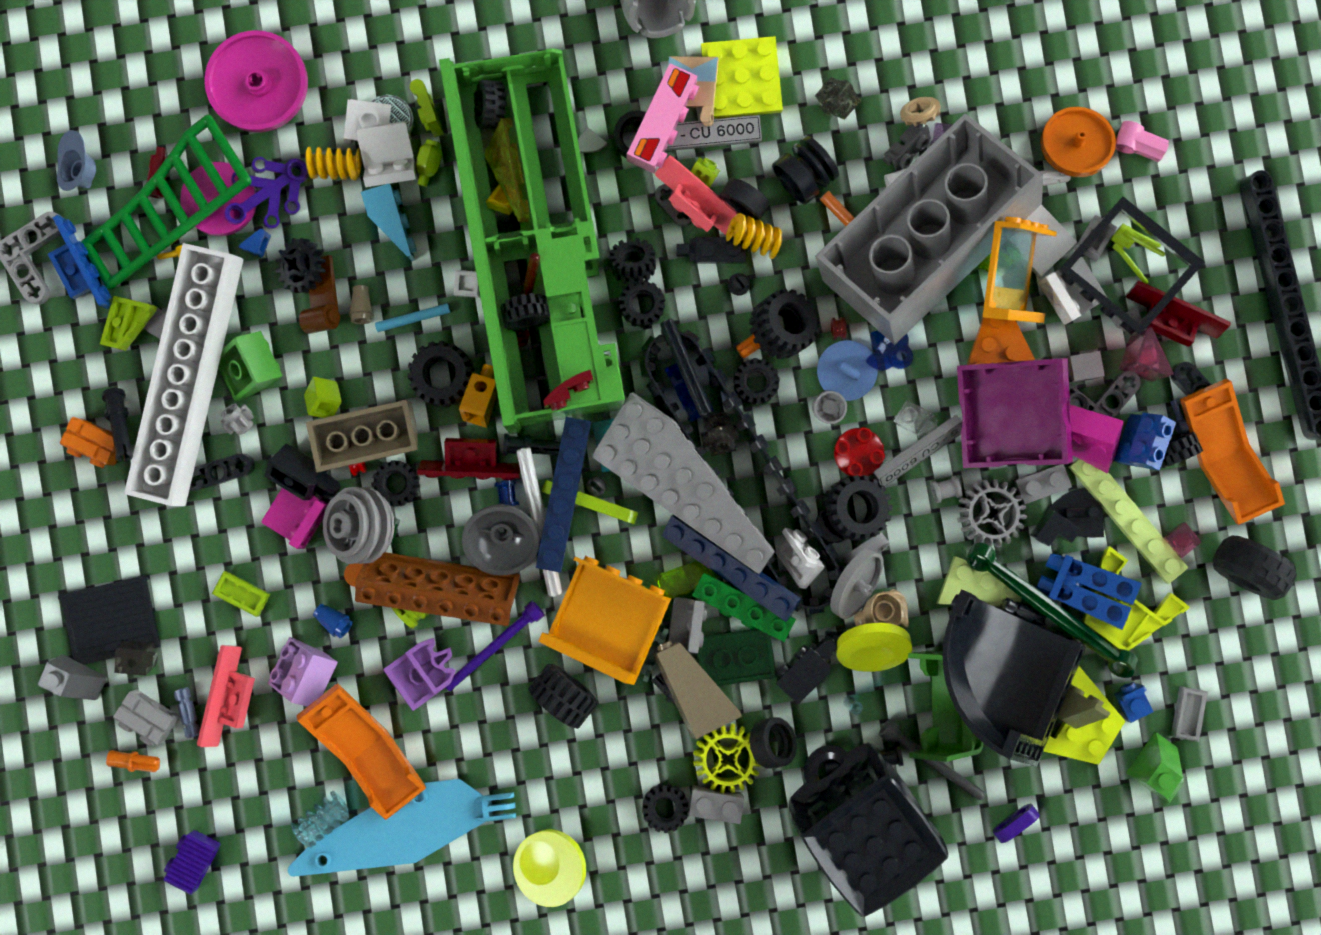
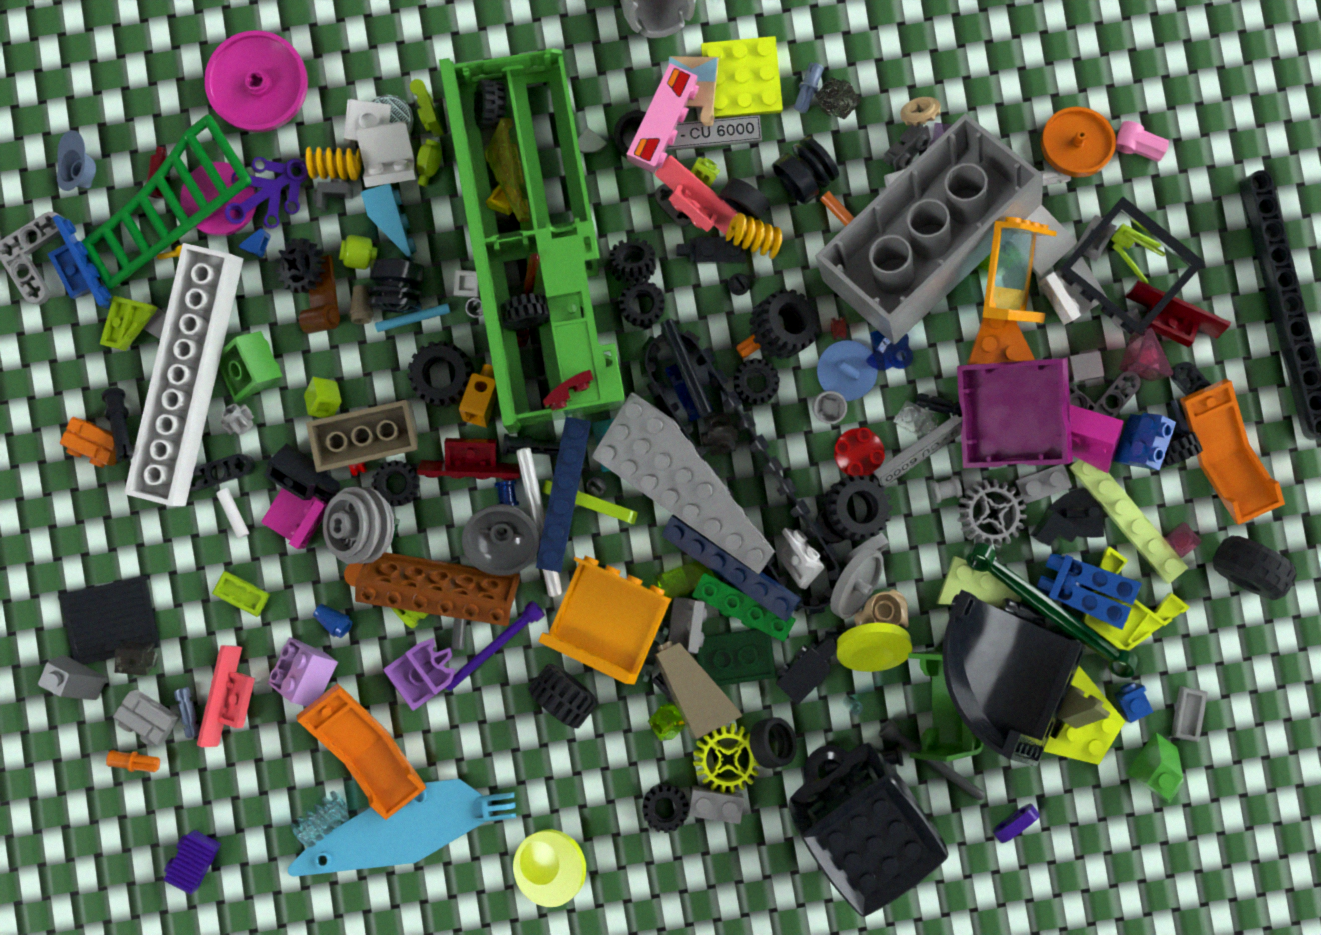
none -> white piece [216,488,250,539]
none -> dark grey bracket [313,179,353,212]
none -> lime head [339,235,377,270]
none -> black wheel [367,258,425,313]
none -> dark grey piece [451,618,466,649]
none -> dark grey hinge [465,297,484,318]
none -> clear neon green slope [648,704,685,741]
none -> sand blue axle [794,62,824,113]
none -> black axle [915,393,962,417]

